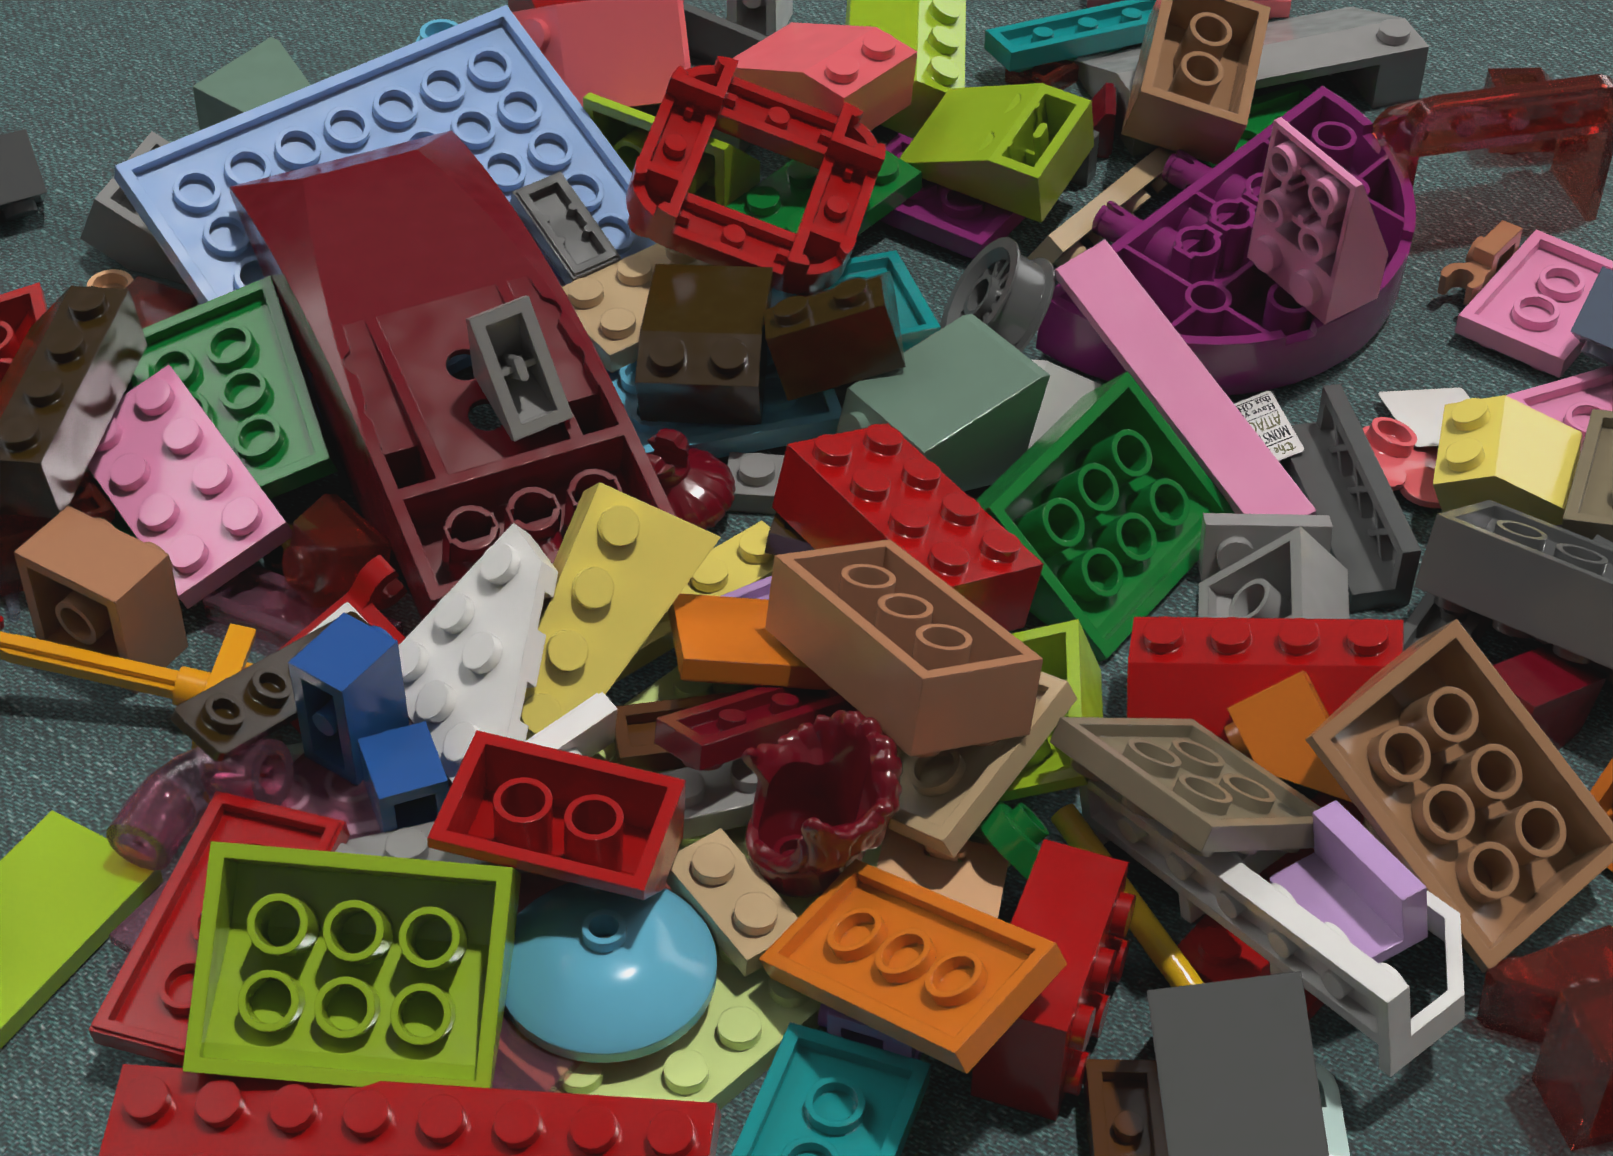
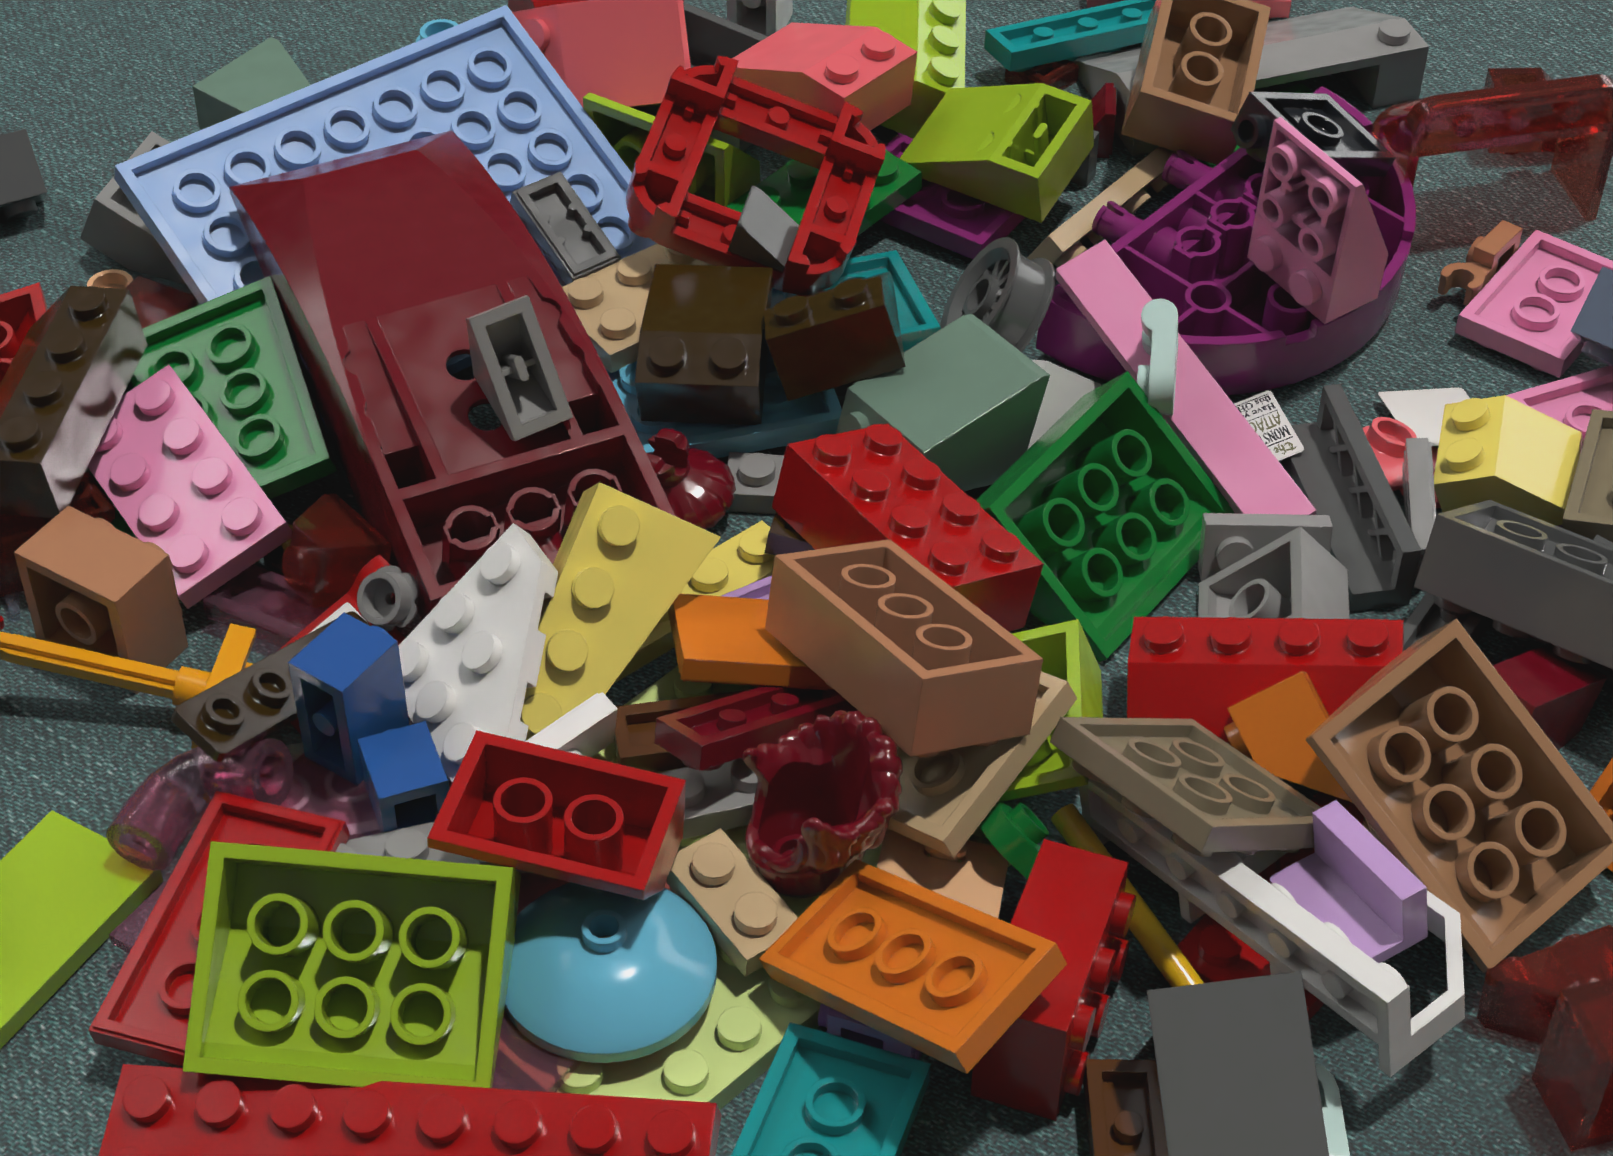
none -> light grey plate [357,566,420,631]
none -> slope [728,185,799,272]
none -> light aqua plate [1137,298,1178,416]
none -> black plate [1230,92,1396,179]
none -> light grey tile [1402,438,1436,578]

